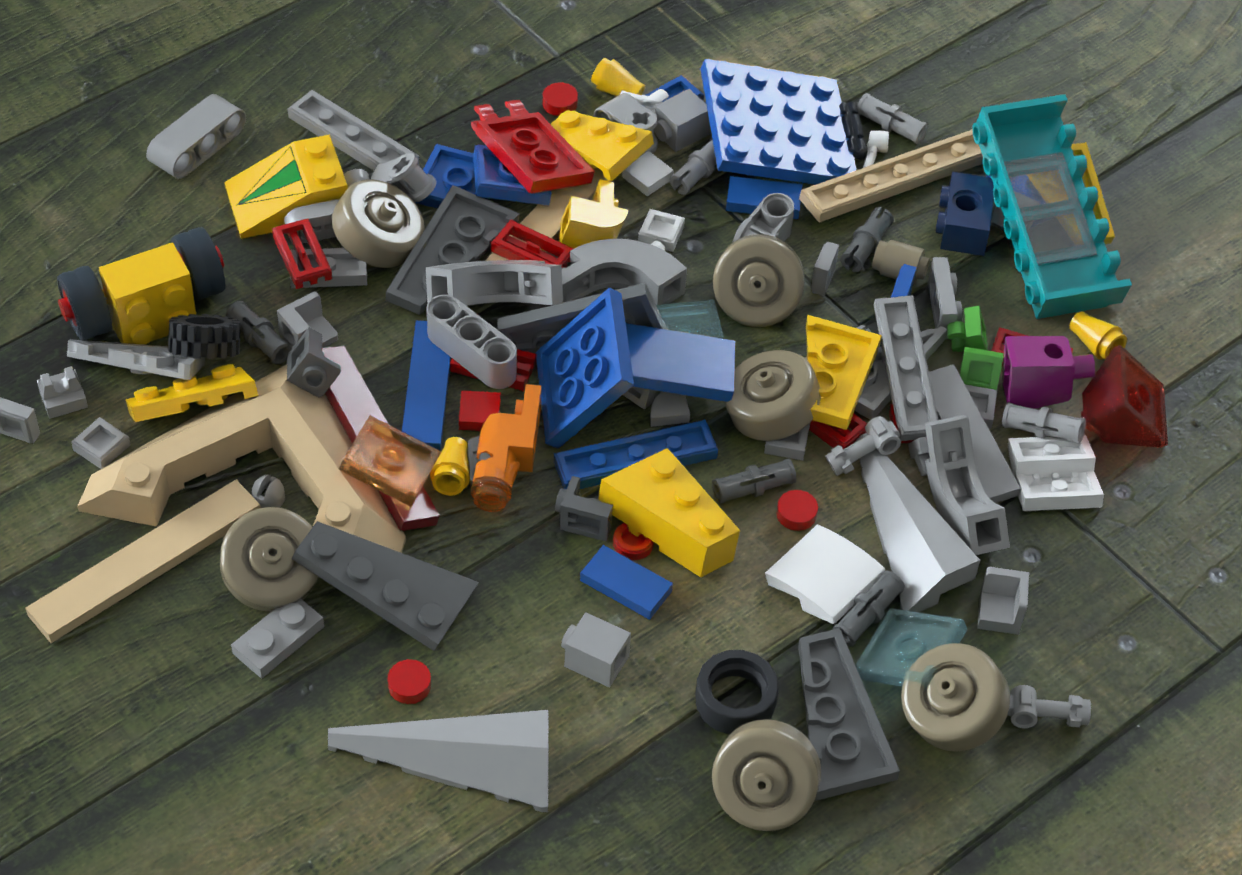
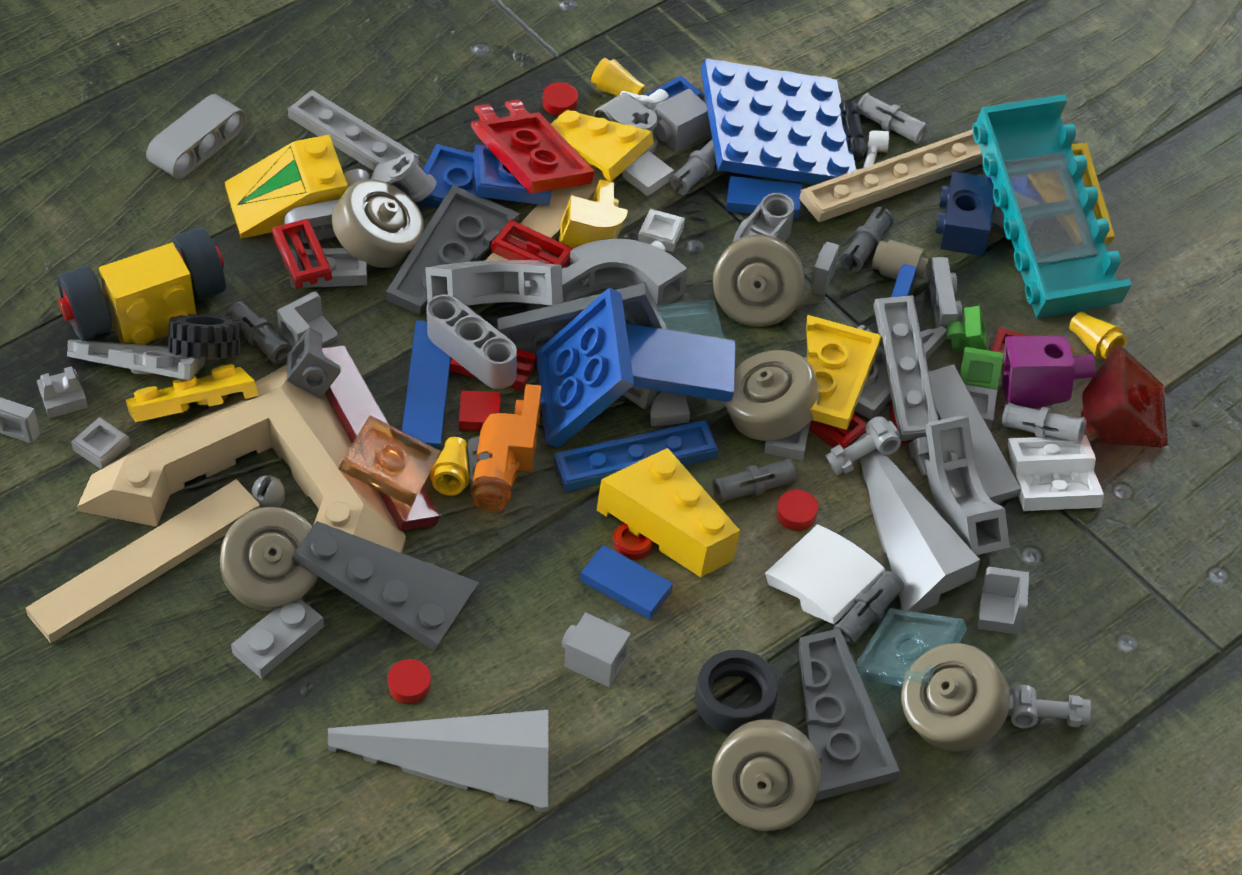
dark grey bracket [555,476,613,542] -> none

